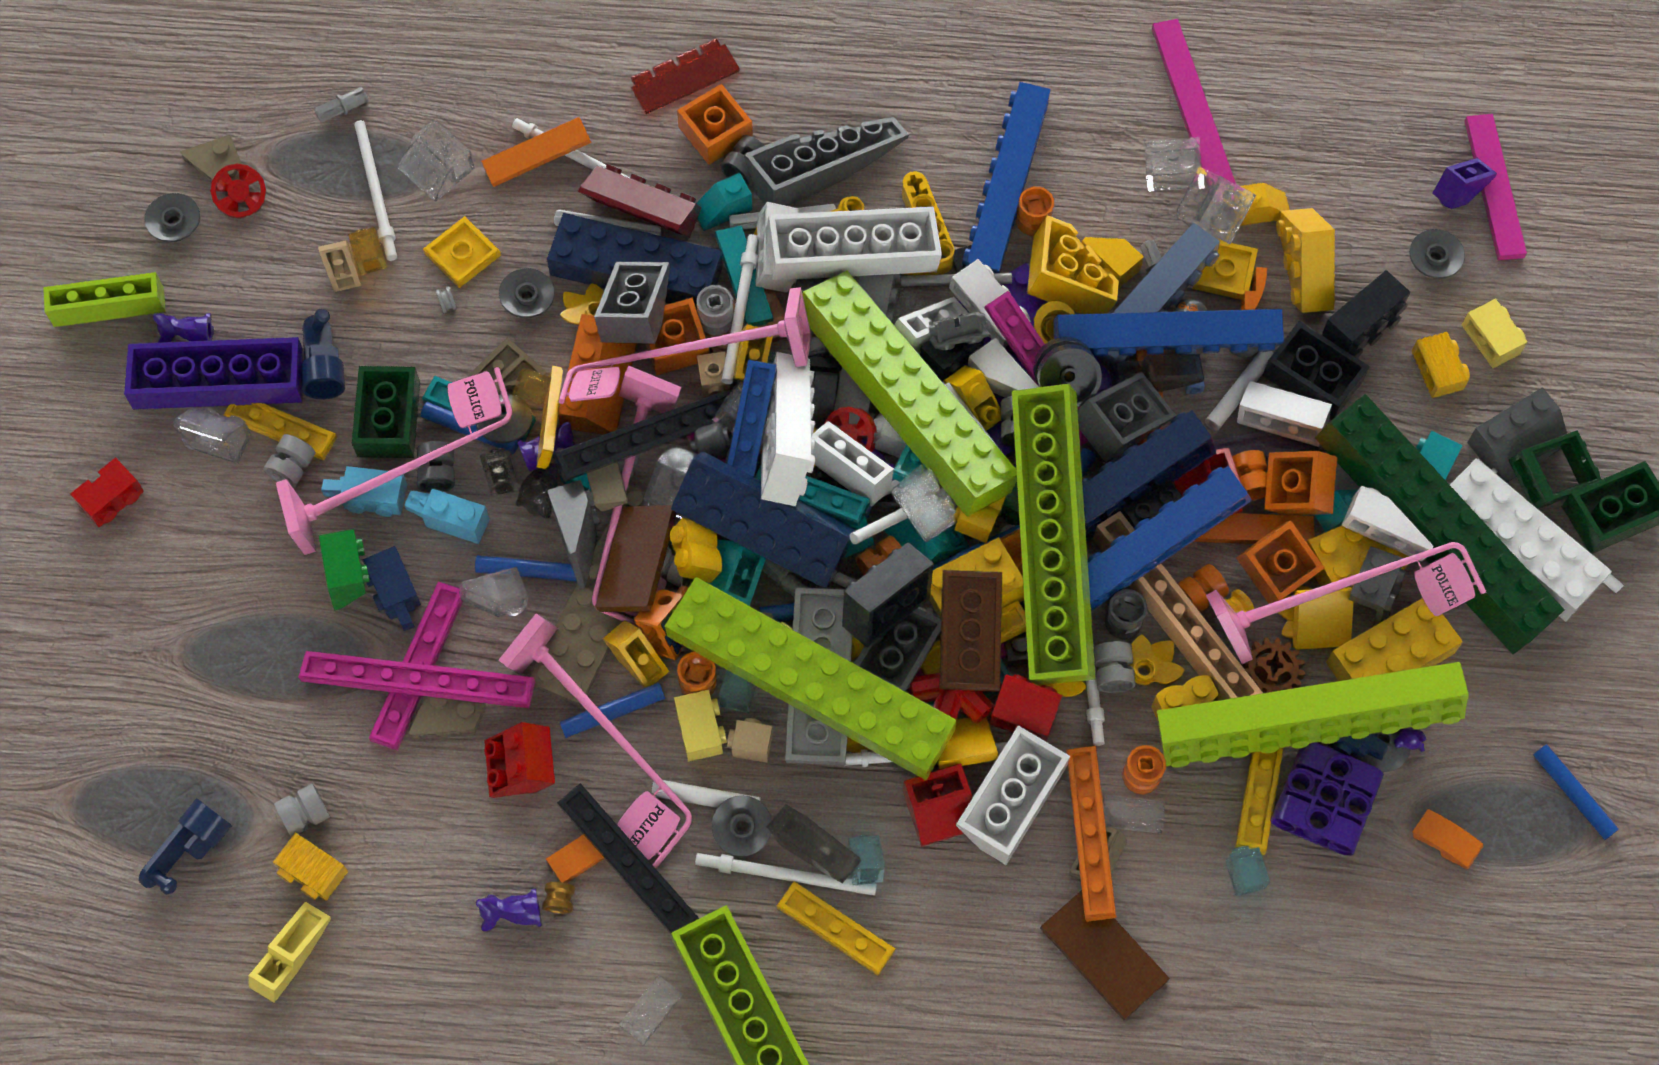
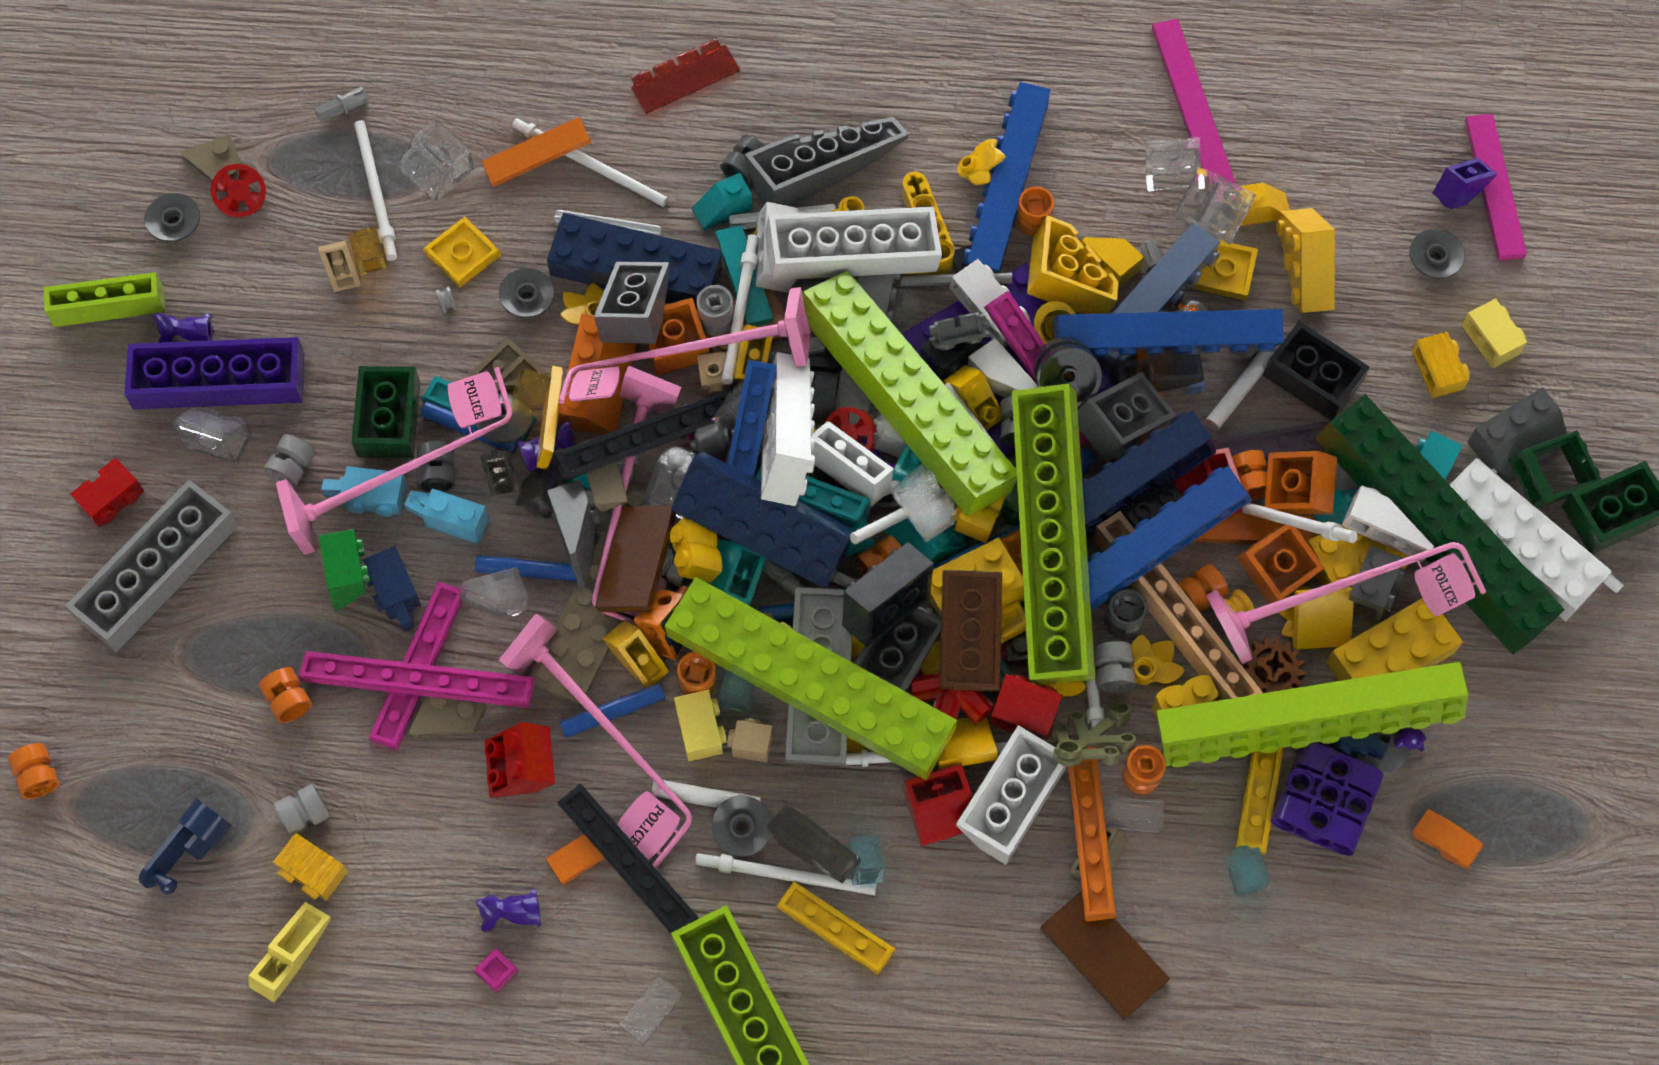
yellow tile [223,403,337,461] -> none
dark blue piece [301,309,345,400] -> none
pearl gold wheel [542,882,575,914] -> none
slope [578,164,701,238] -> none
orange brick [677,83,753,165] -> none
white slope [894,297,969,354] -> none
white brick [1237,381,1332,447] -> none
orange slope [1240,267,1267,310] -> none
black brick [1321,270,1410,358] -> none
blue piece [1533,744,1619,840] -> none
none -> orange wheel [8,743,60,799]
none -> light grey brick [65,480,238,653]
none -> orange wheel [258,667,312,723]
none -> dark pink tile [474,948,518,993]
none -> yellow plate [957,139,1006,185]
none -> olive plant [1051,701,1136,767]
none -> white bar [1242,503,1358,543]

